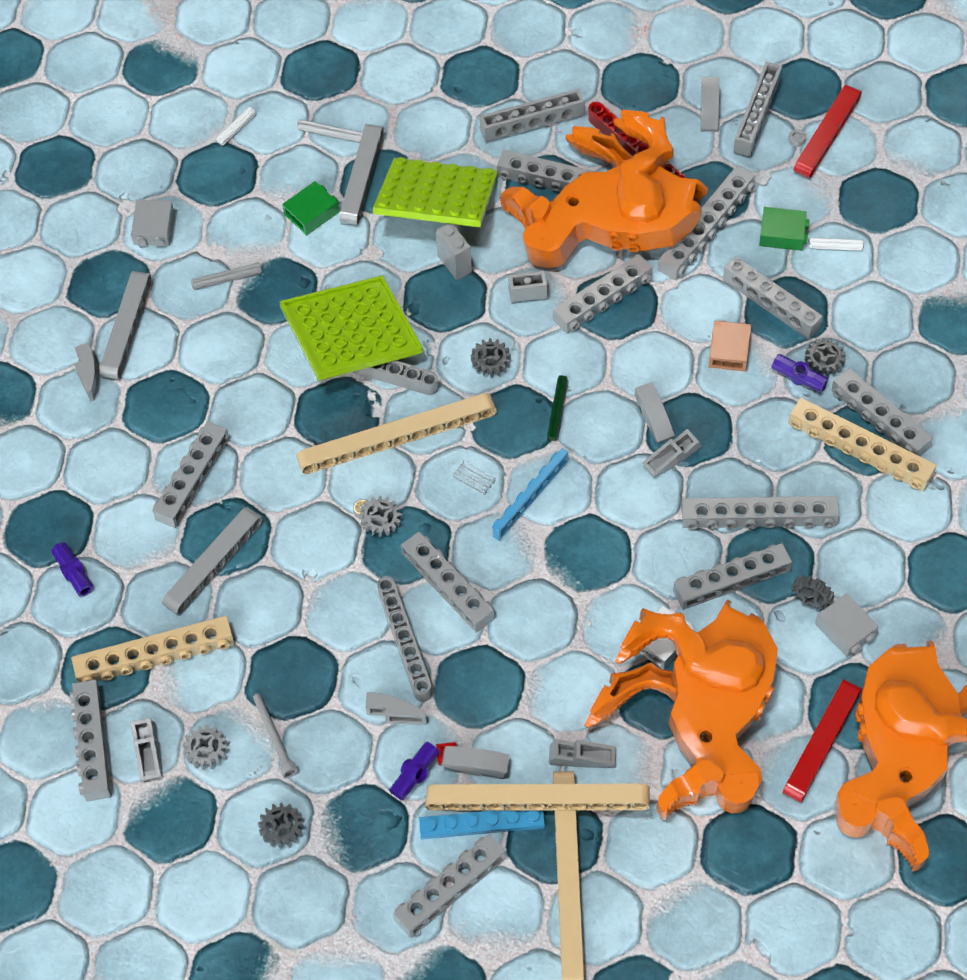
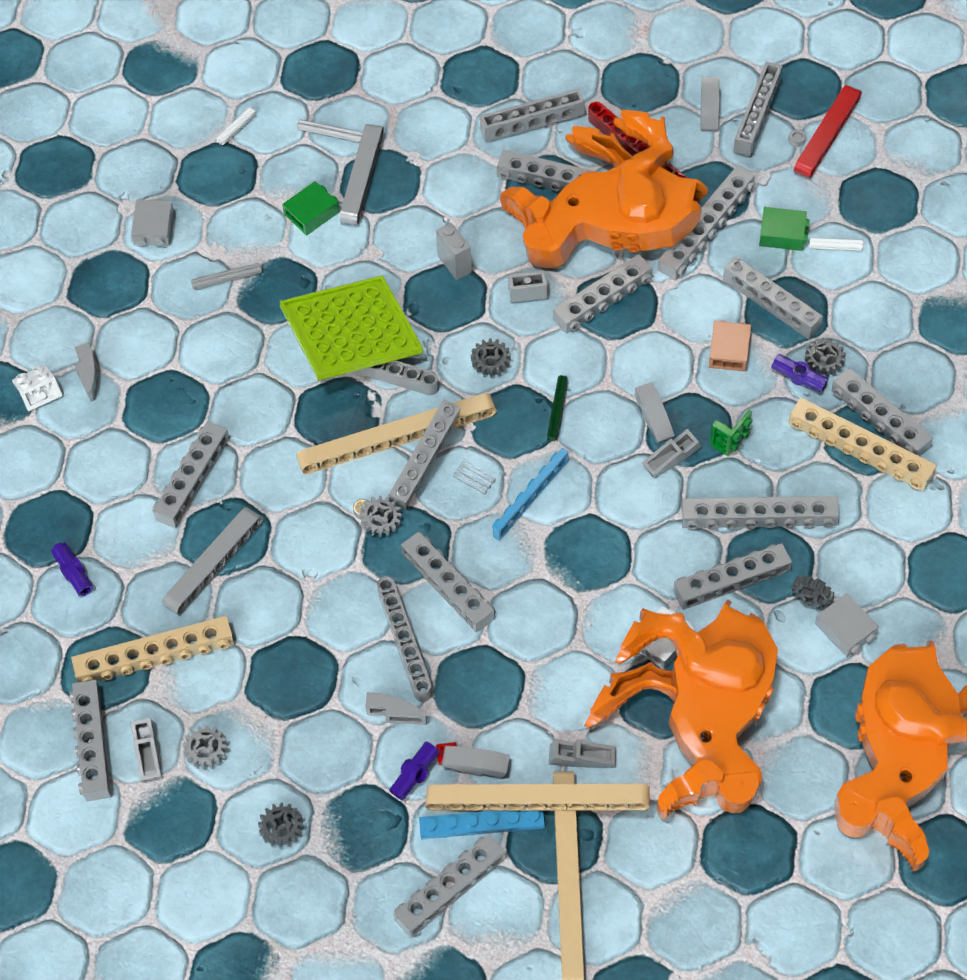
light grey beam [99,271,152,379] -> none
light grey piece [253,693,298,778] -> none
lime plate [373,157,497,227] -> none
red beam [782,679,862,803] -> none
none -> white bracket [12,365,62,411]
none -> light grey brick [389,399,461,510]
none -> green bracket [709,410,753,456]

